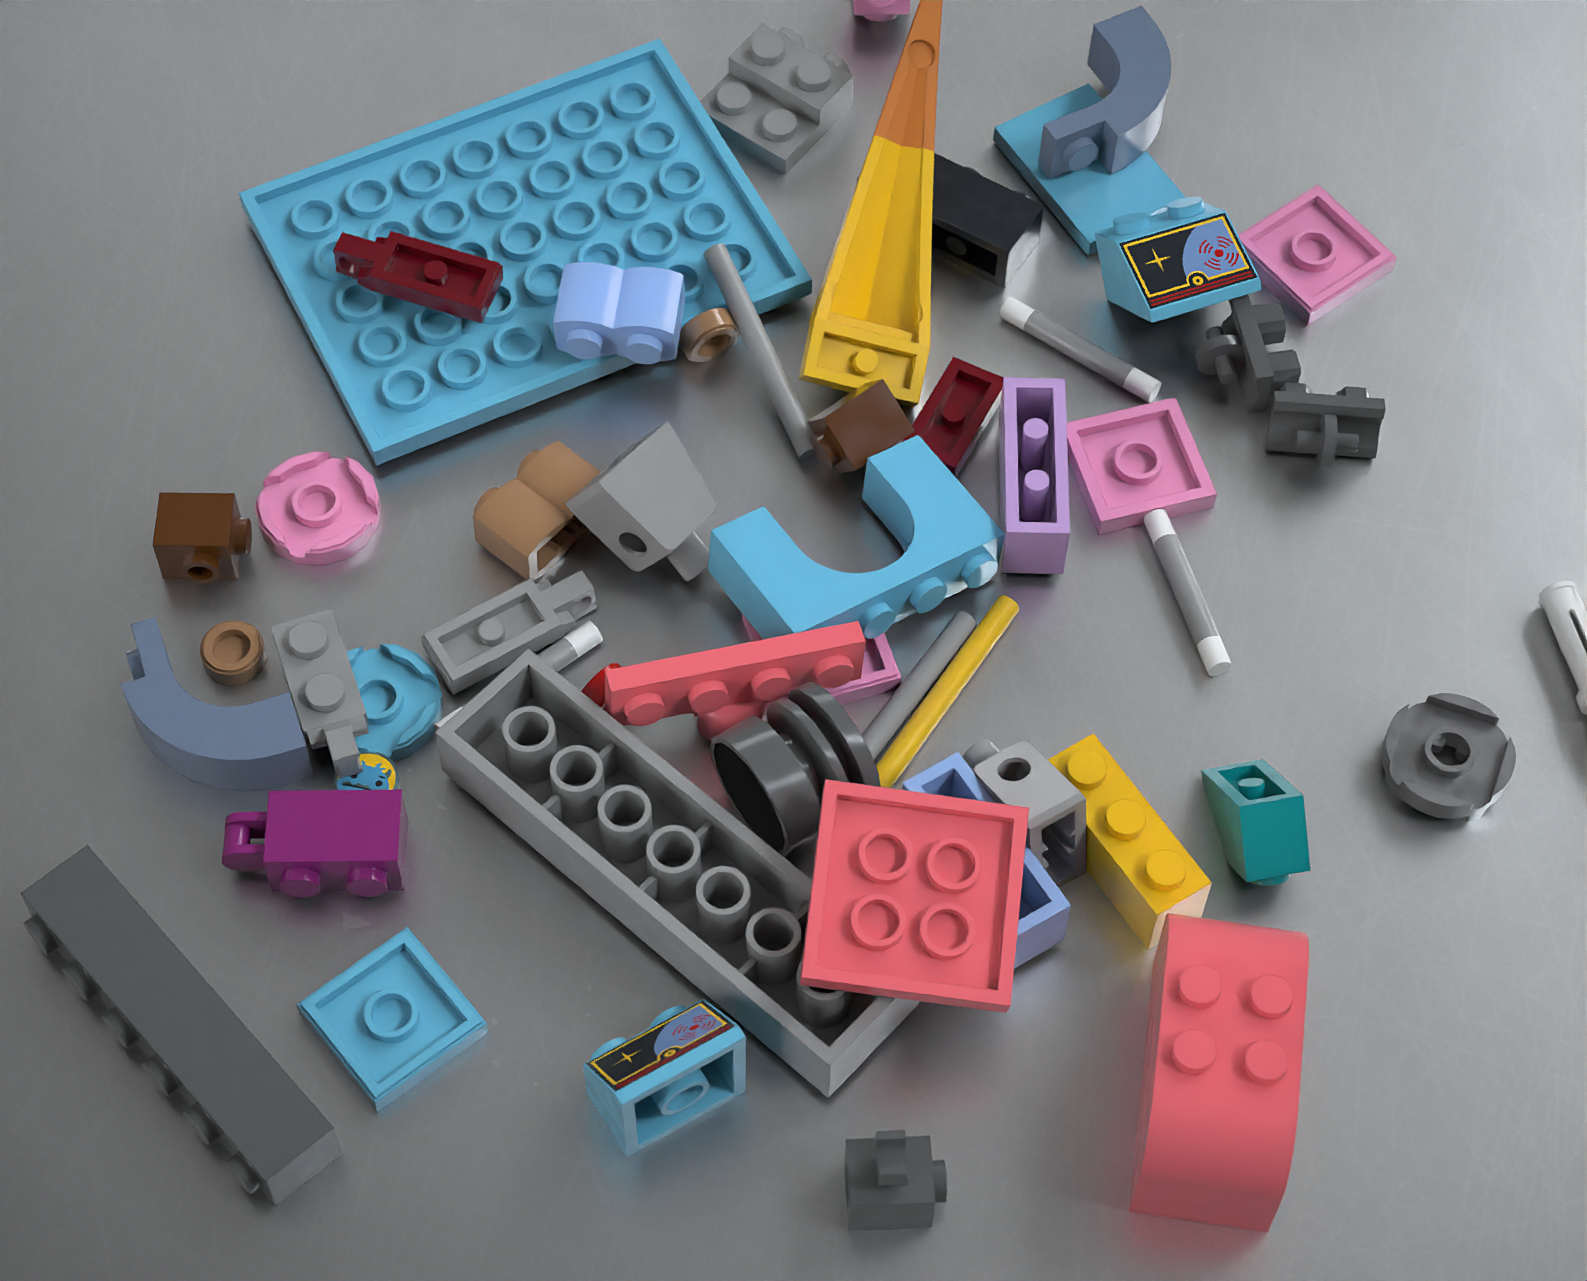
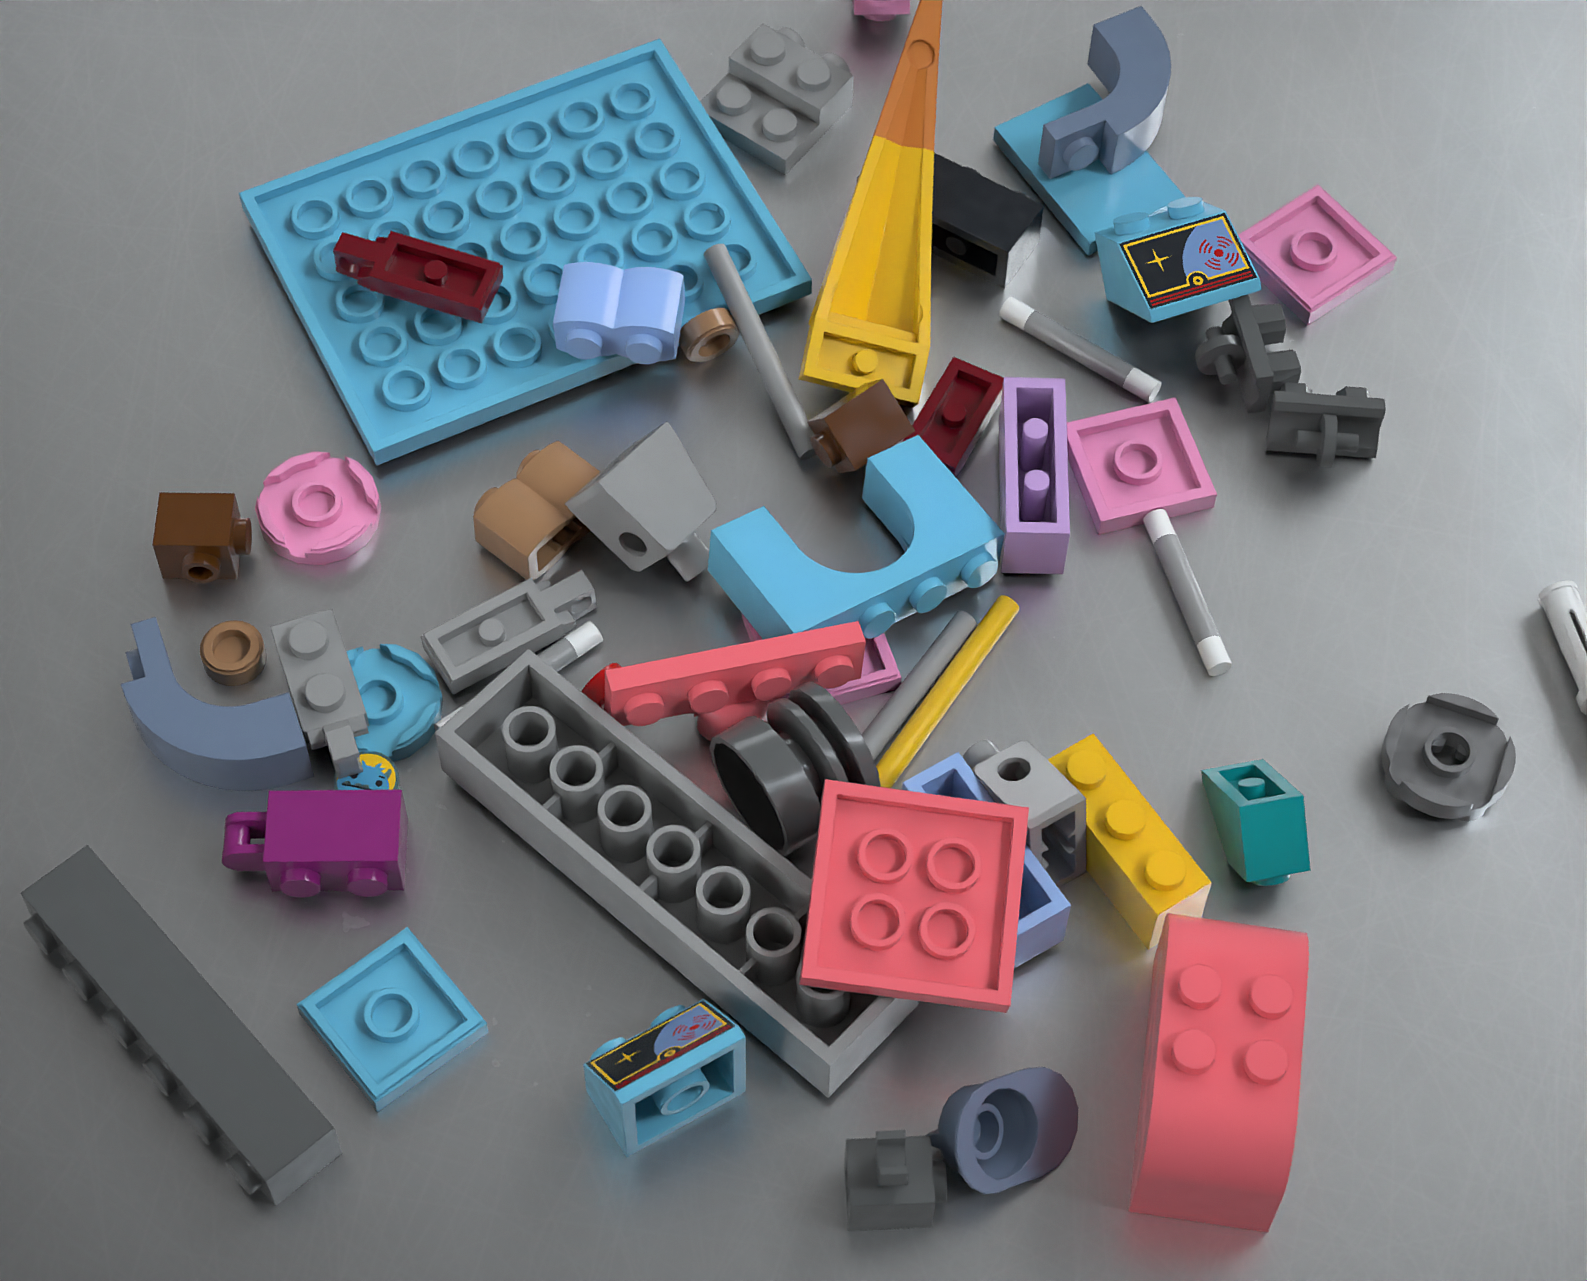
none -> sand blue piece [926,1067,1078,1194]

